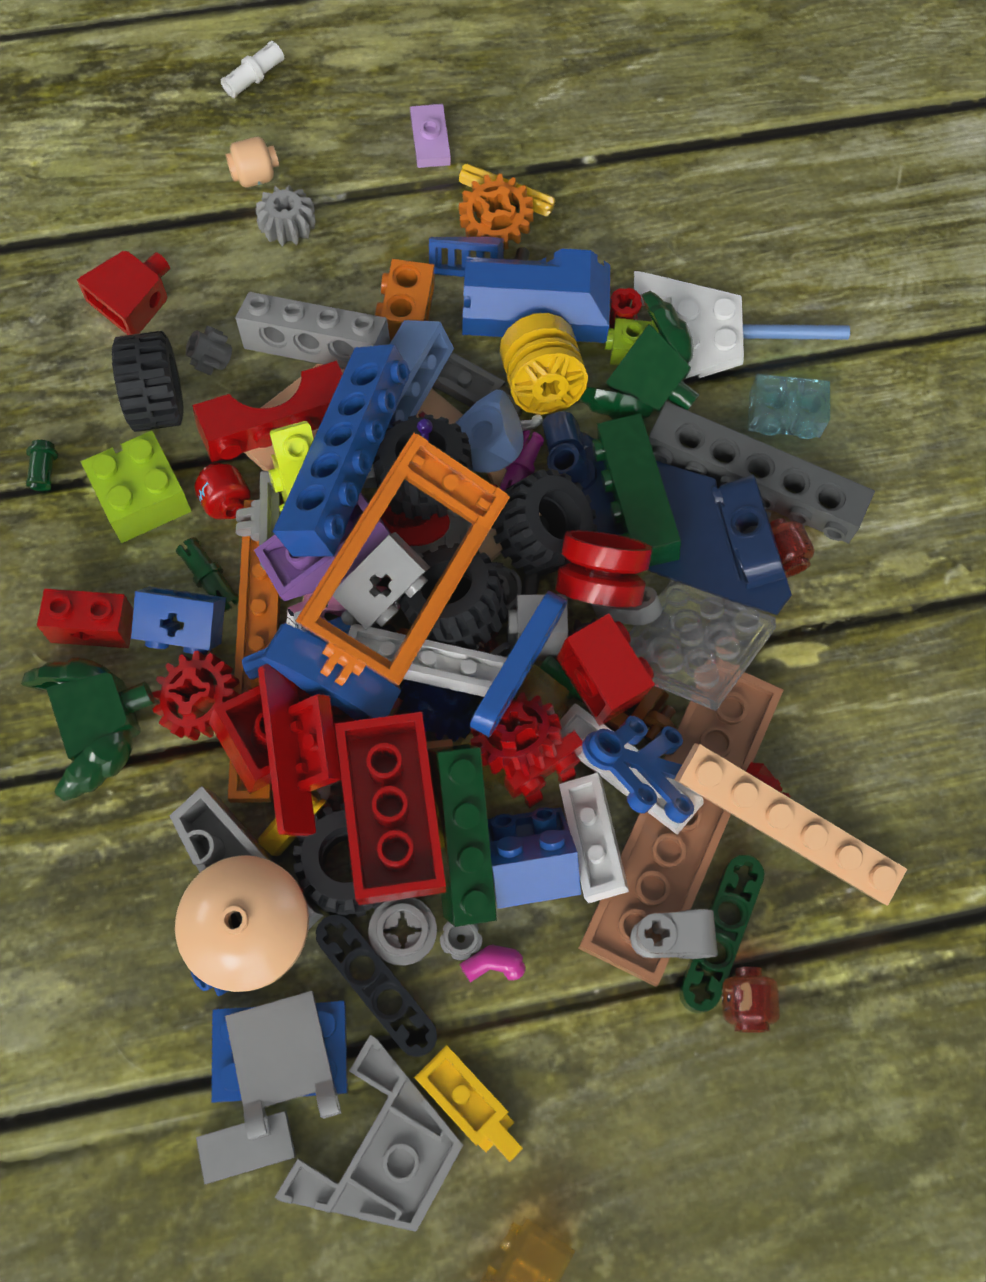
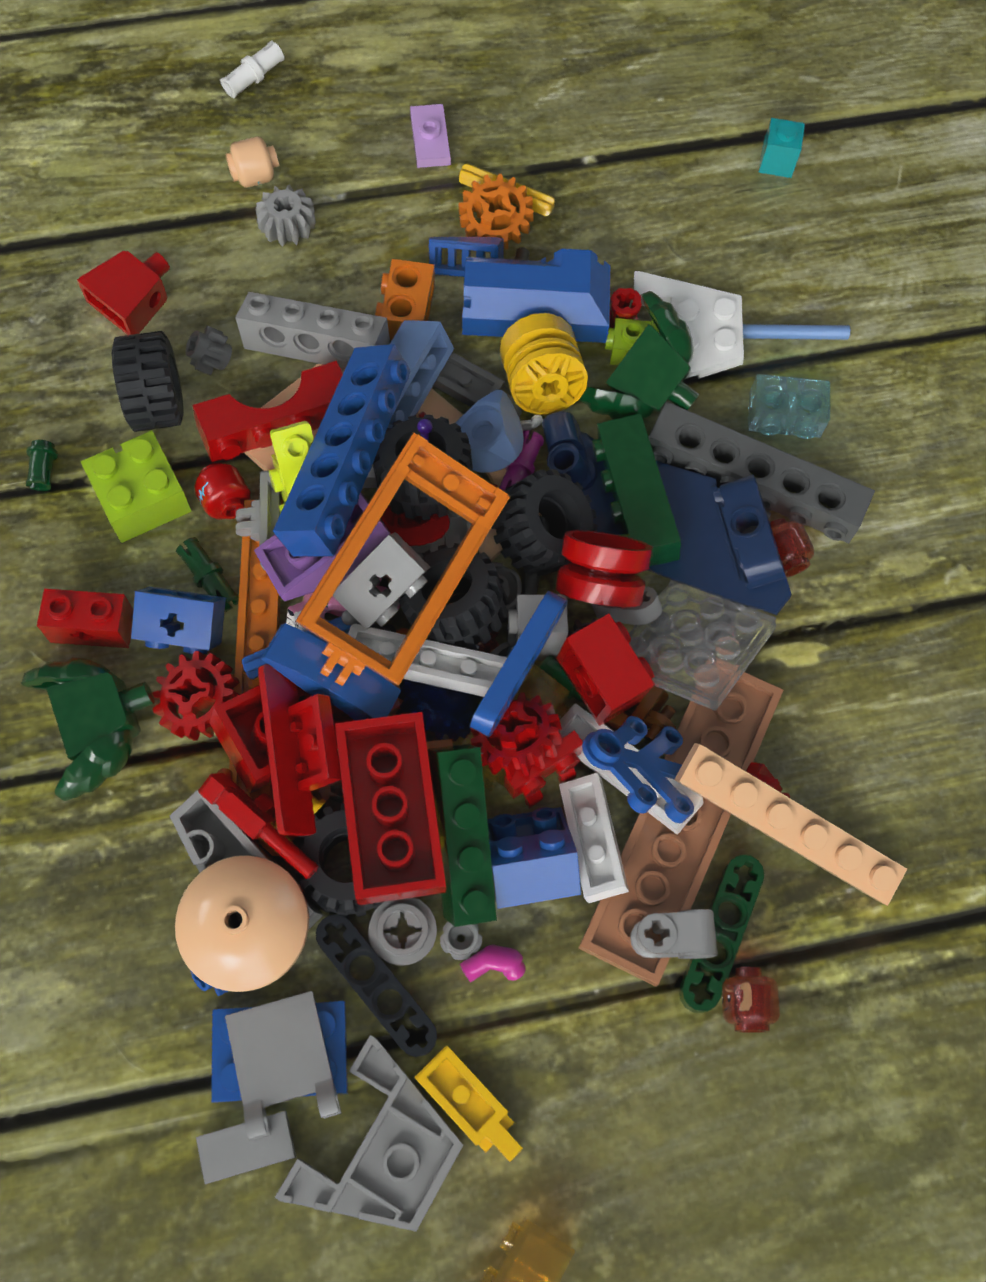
none -> red piece [198,768,319,879]
none -> teal brick [758,118,805,178]

